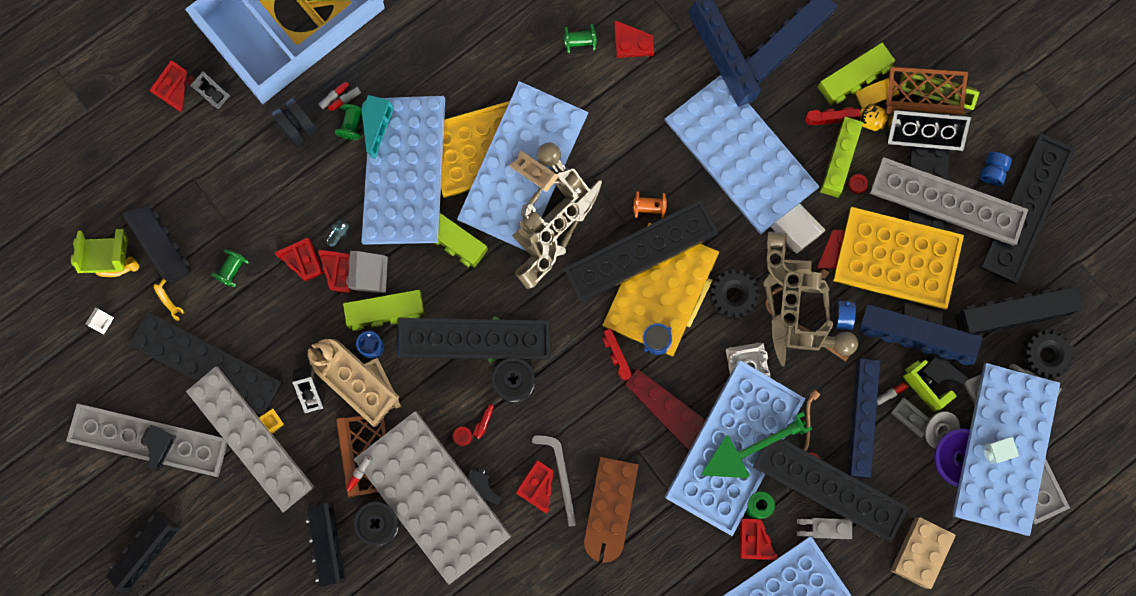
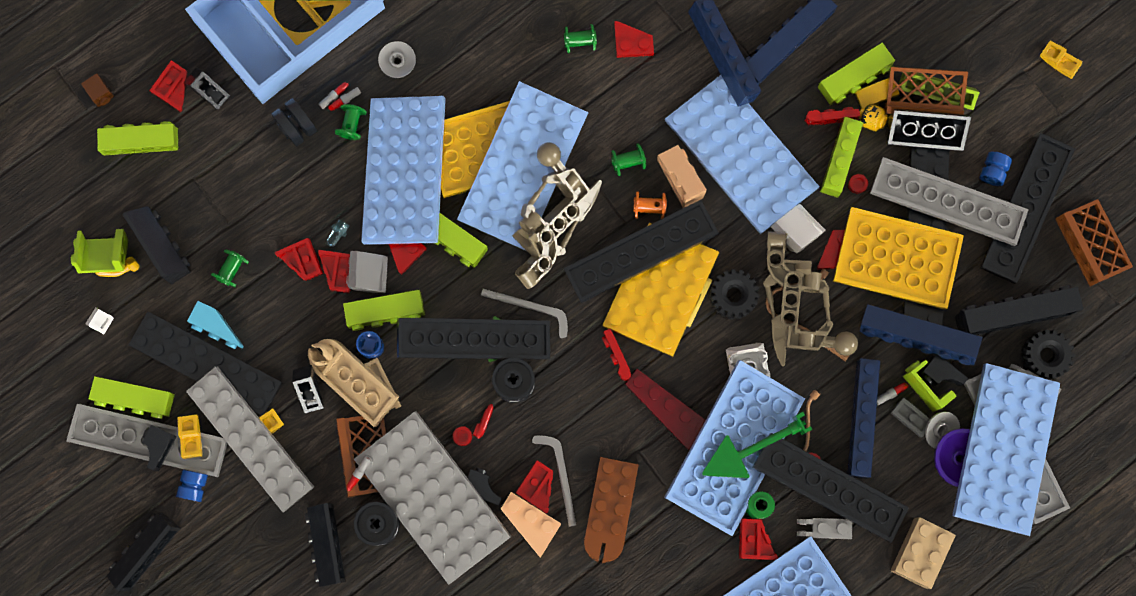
yellow piece [154,278,184,321] -> none
teal slope [362,95,394,159] -> none
tan plate [509,151,558,192] -> none
pearl dark grey piece [643,323,672,355] -> none
blue piece [834,300,856,330] -> none
light aqua brick [984,437,1019,464] -> none
none -> reddish brown brick [81,73,114,107]
none -> lime brick [89,376,175,419]
none -> lime brick [97,121,178,155]
none -> blue wheel [176,470,208,502]
none -> yellow slope [178,415,202,459]
none -> medium azure slope [187,301,244,349]
none -> light grey dish [378,41,416,78]
none -> red wing [389,243,427,275]
none -> light grey piece [481,289,568,339]
none -> light nougat wedge [501,492,561,558]
none -> green hose [611,143,646,176]
none -> light nougat wedge [657,145,707,208]
none -> yellow slope [1040,41,1083,79]
none -> dark orange fence [1055,199,1133,286]

